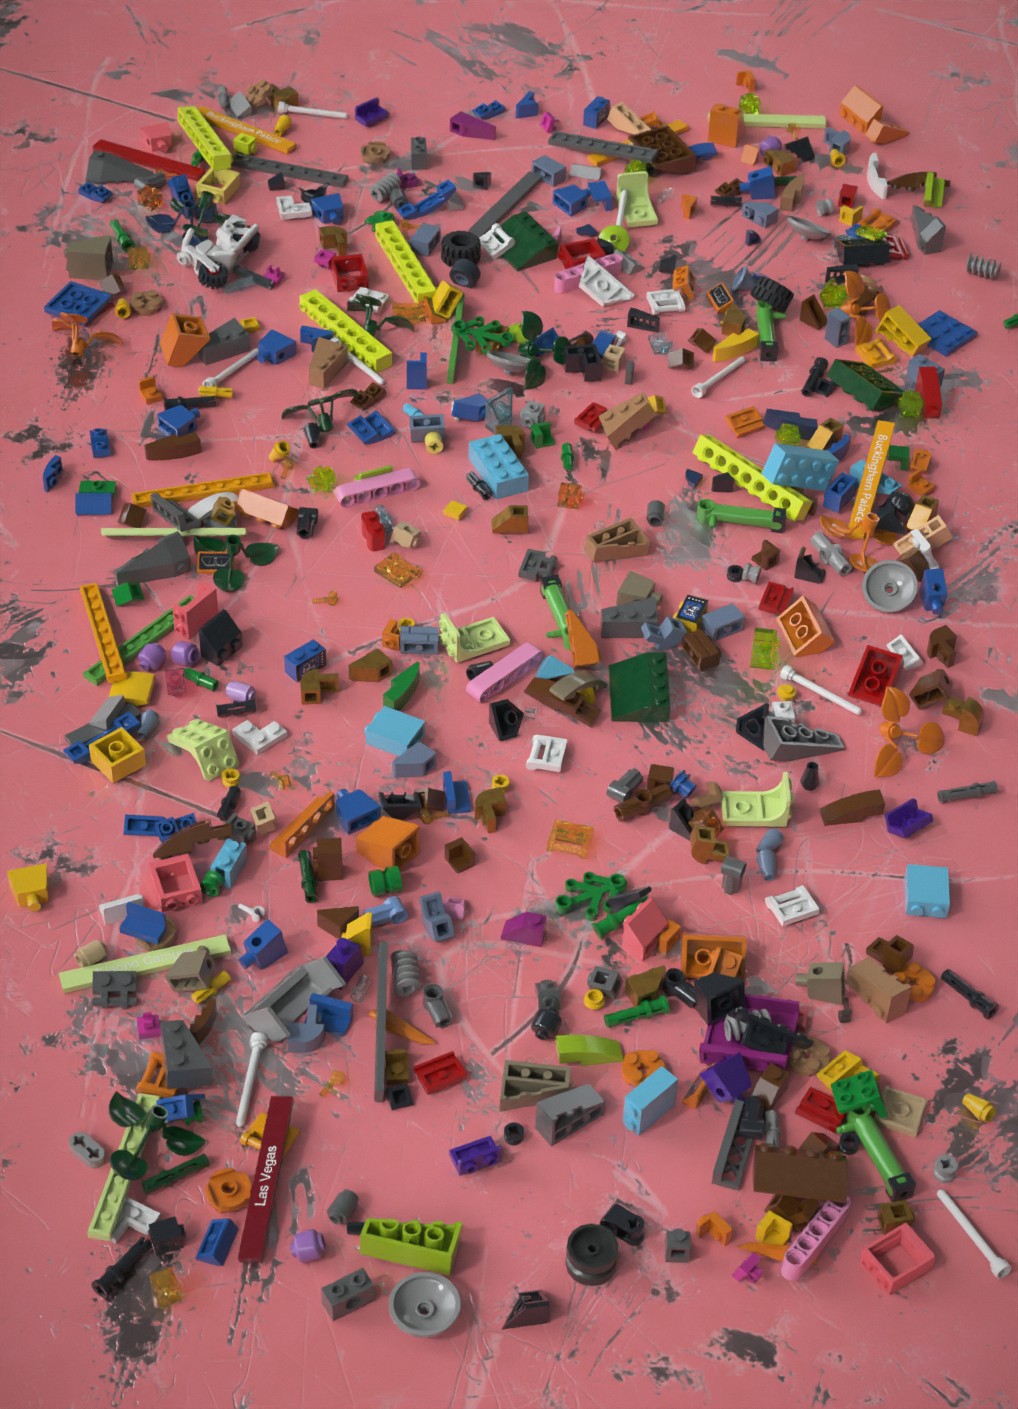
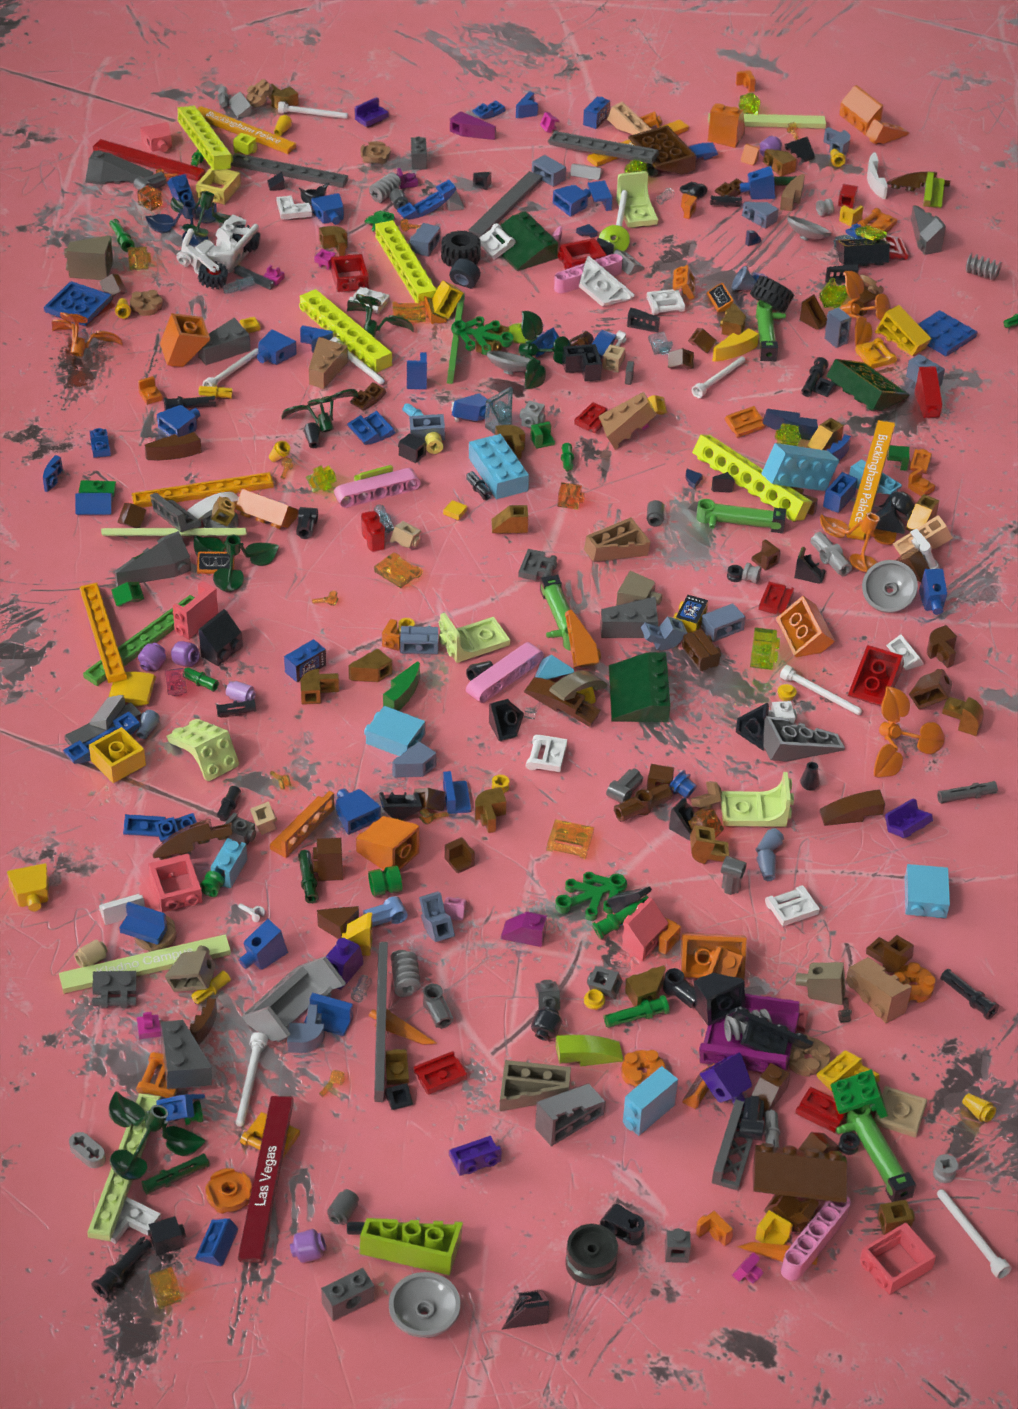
blue slope [78,181,113,202] -> none
yellow bush [222,768,240,788] -> none
white plate [232,720,287,755] -> none
black bush [504,1122,524,1145] -> none
black slope [659,255,677,273] -> none
clear neon green brick [898,390,923,417] -> none
none -> black brick [398,434,426,463]
none -> black piece [679,182,707,199]

